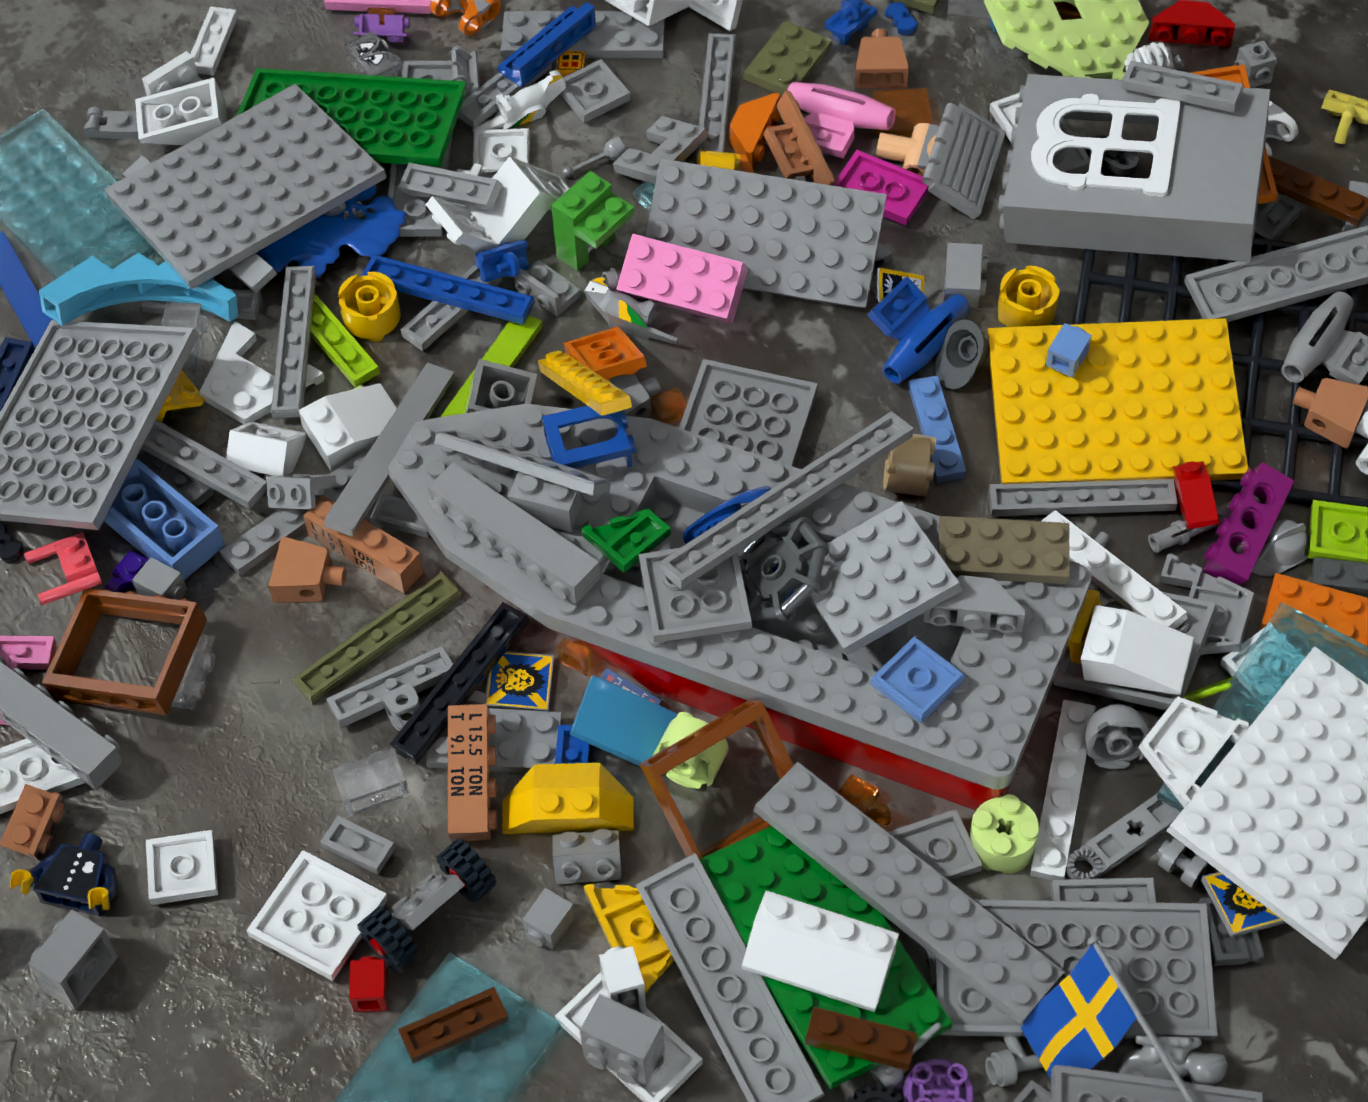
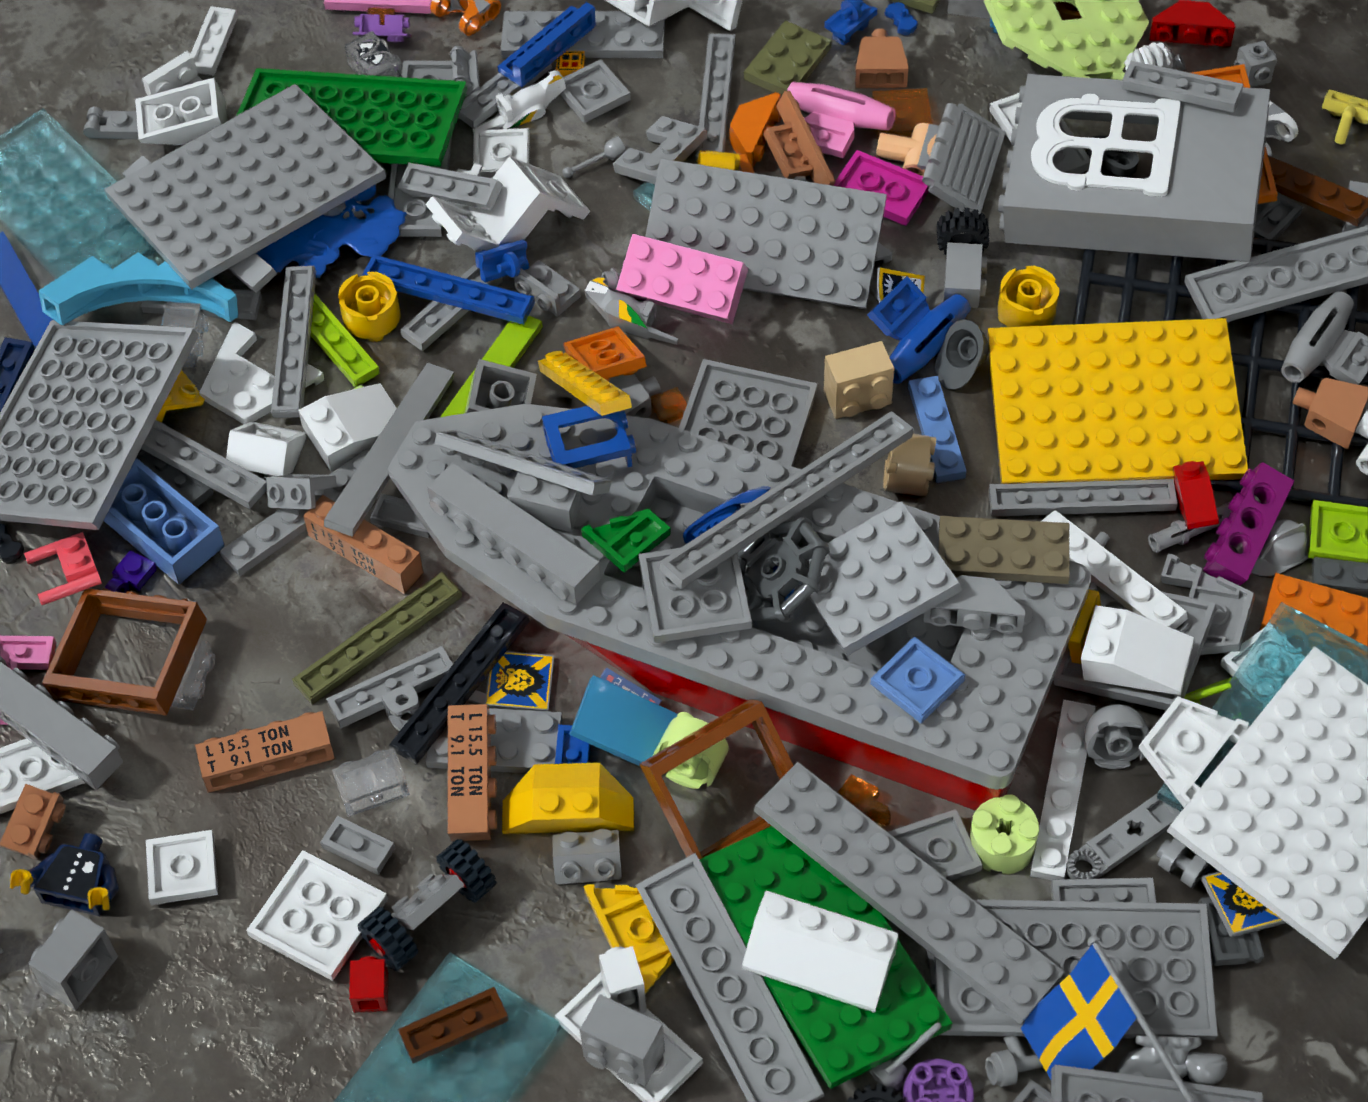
light grey brick [132,557,187,600] -> none
nougat torso [268,537,346,603] -> none
light grey brick [522,888,575,950] -> none
bright green brick [551,171,635,271] -> none
clear orange plate [557,638,593,676] -> none
reddish brown plate [805,1007,917,1071] -> none
medium blue brick [1046,323,1092,378] -> none
none -> nougat brick [195,711,335,793]
none -> tan brick [824,341,894,419]
none -> black tyre [937,208,989,255]

